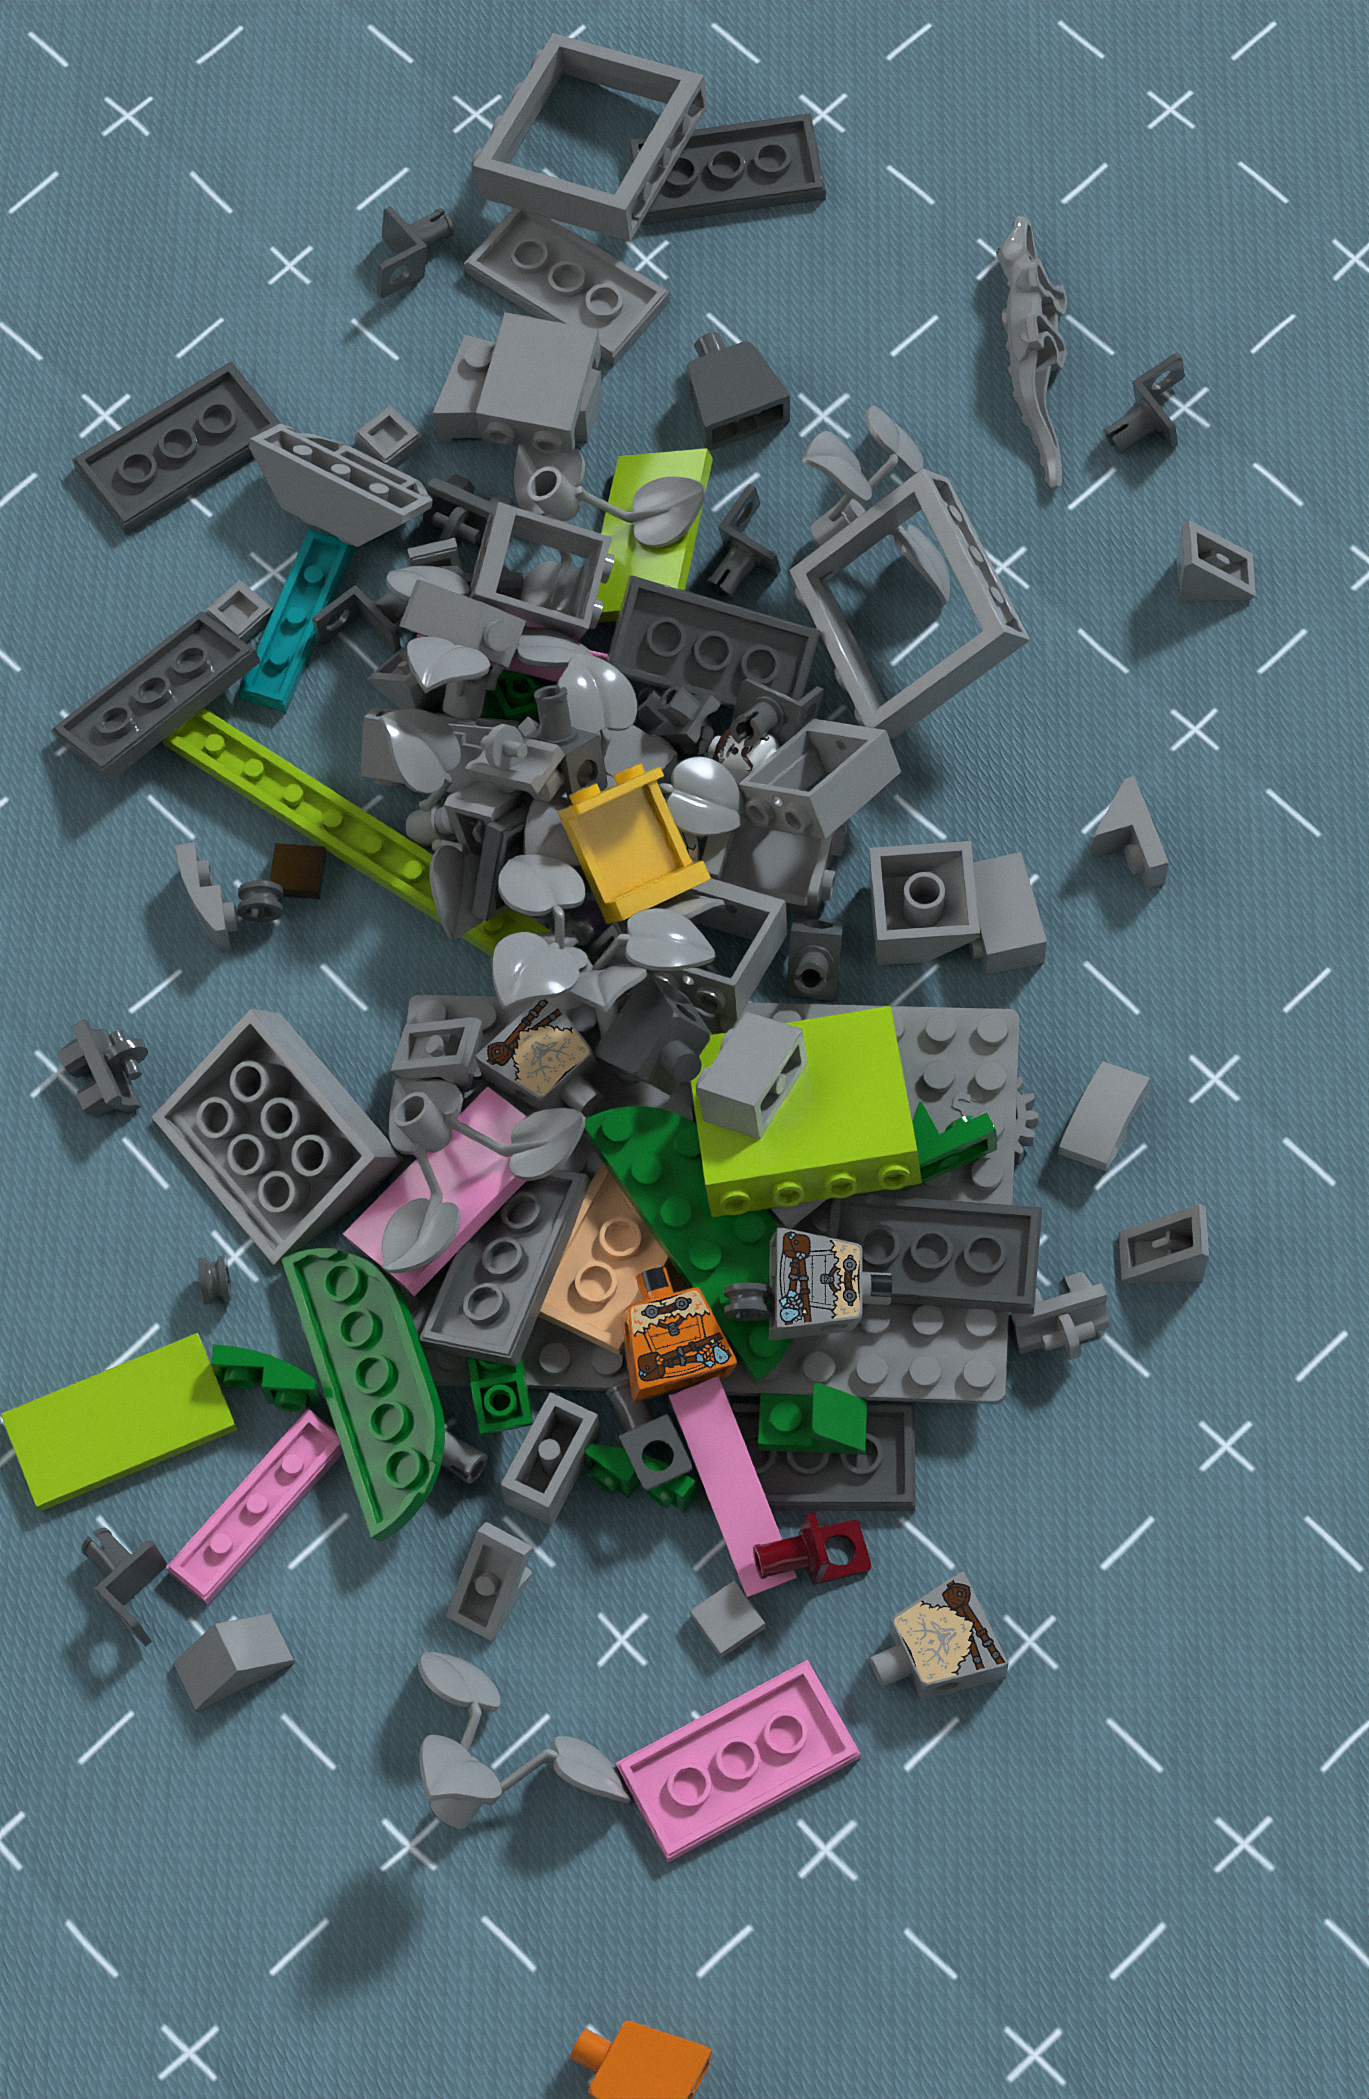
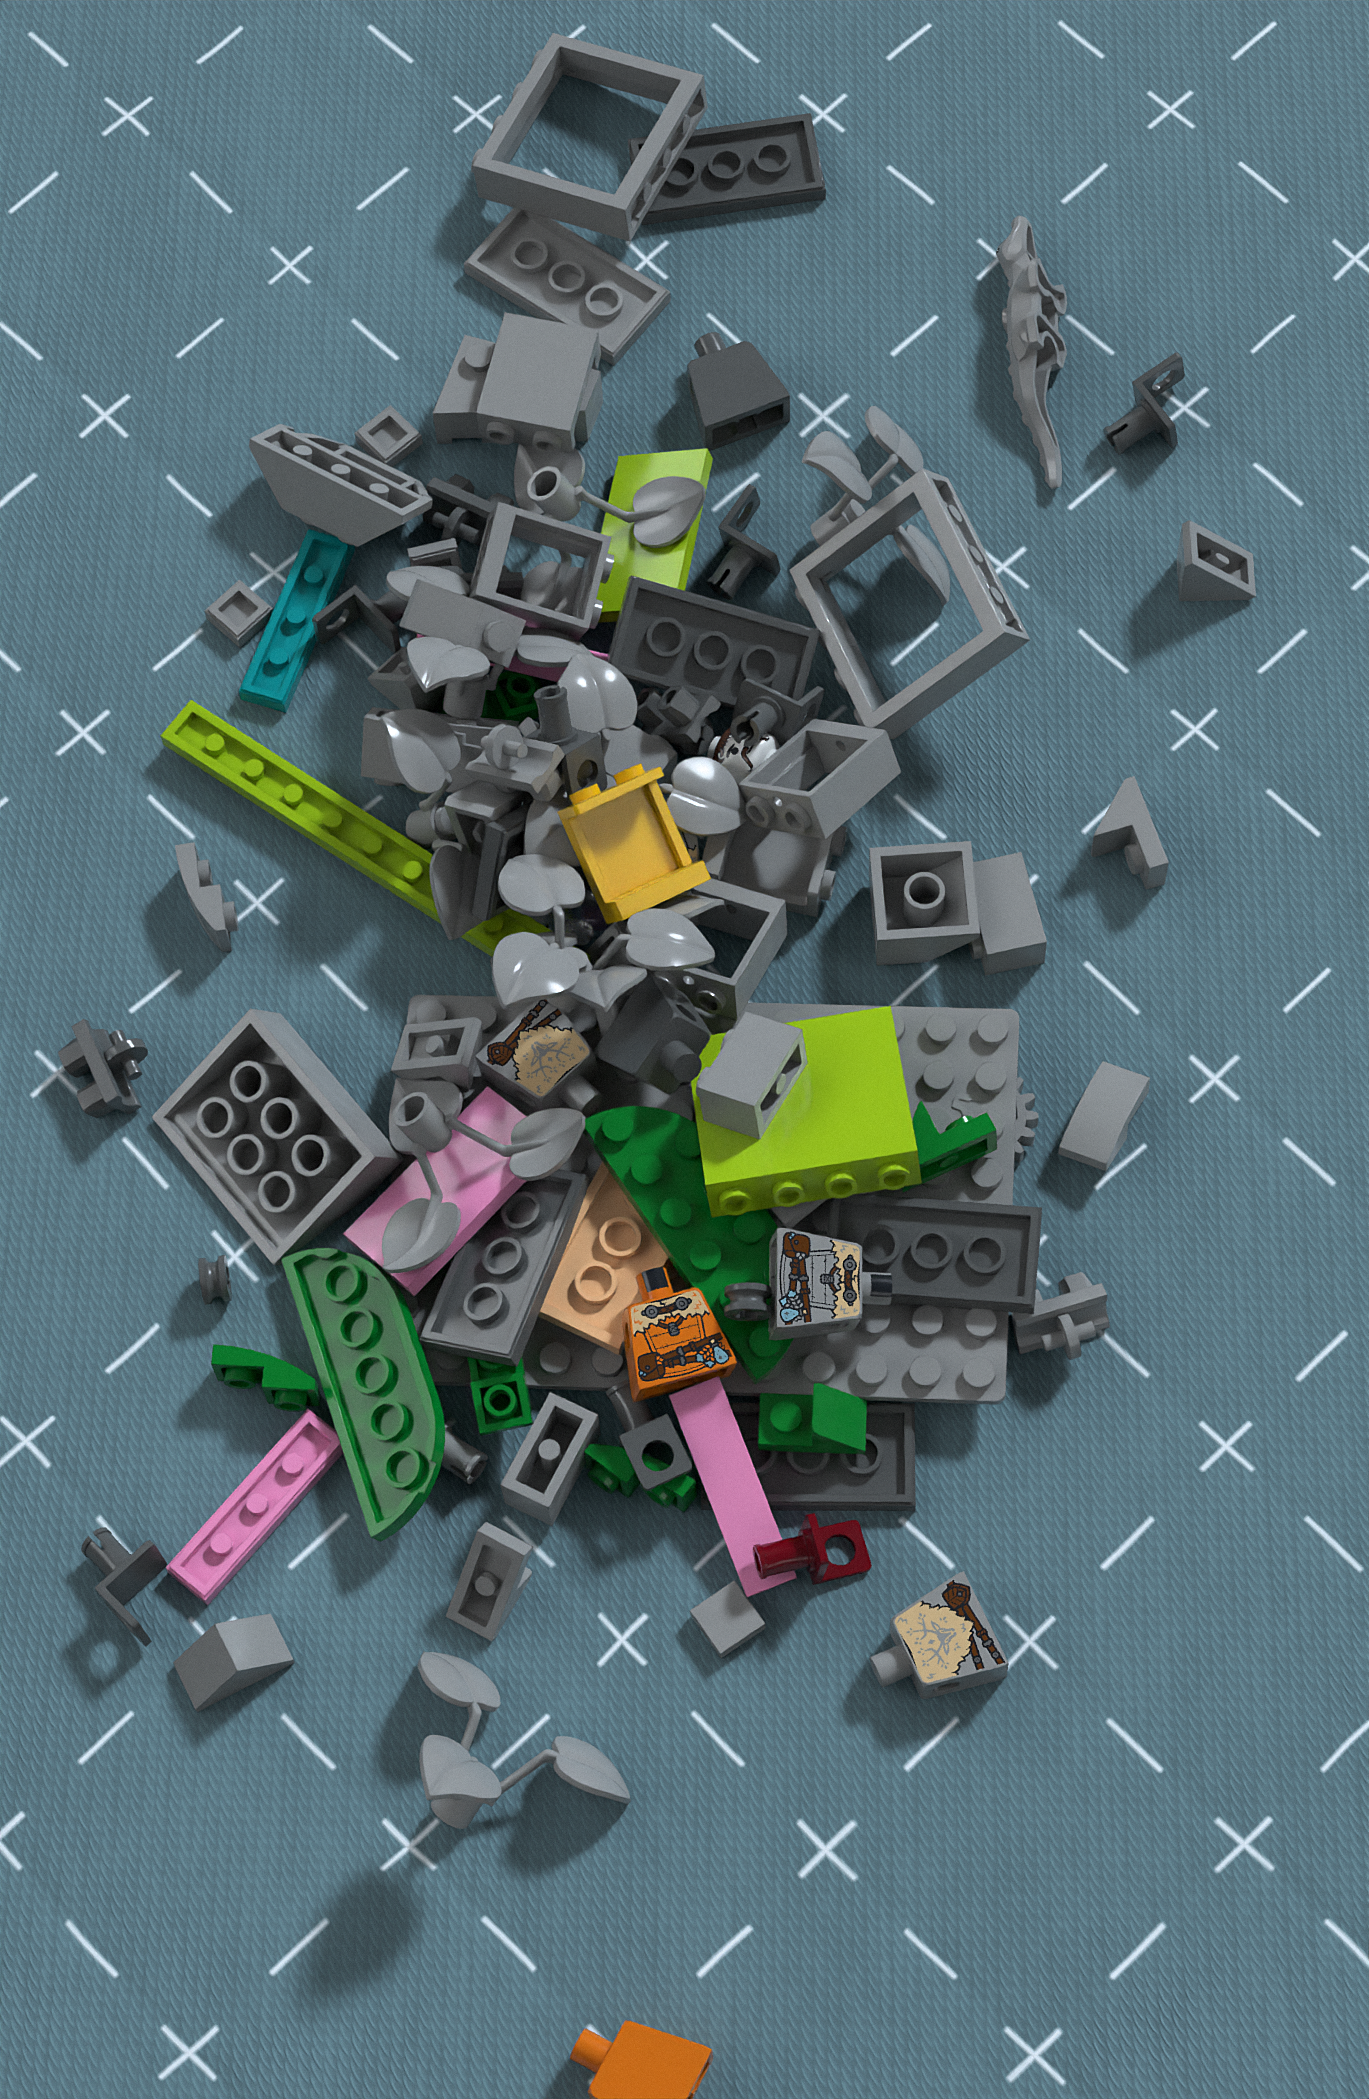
lime tile [1,1333,237,1512] -> none
dark grey tile [51,611,261,783] -> none
dark grey tile [72,361,281,534] -> none
dark grey bush [238,880,283,922] -> none
dark brown tile [270,843,327,899] -> none
dark grey bracket [377,206,454,298] -> none
bright pink tile [615,1660,861,1863] -> none
dark grey bracket [786,916,844,1001] -> none
light grey slope [1119,1204,1209,1283] -> none

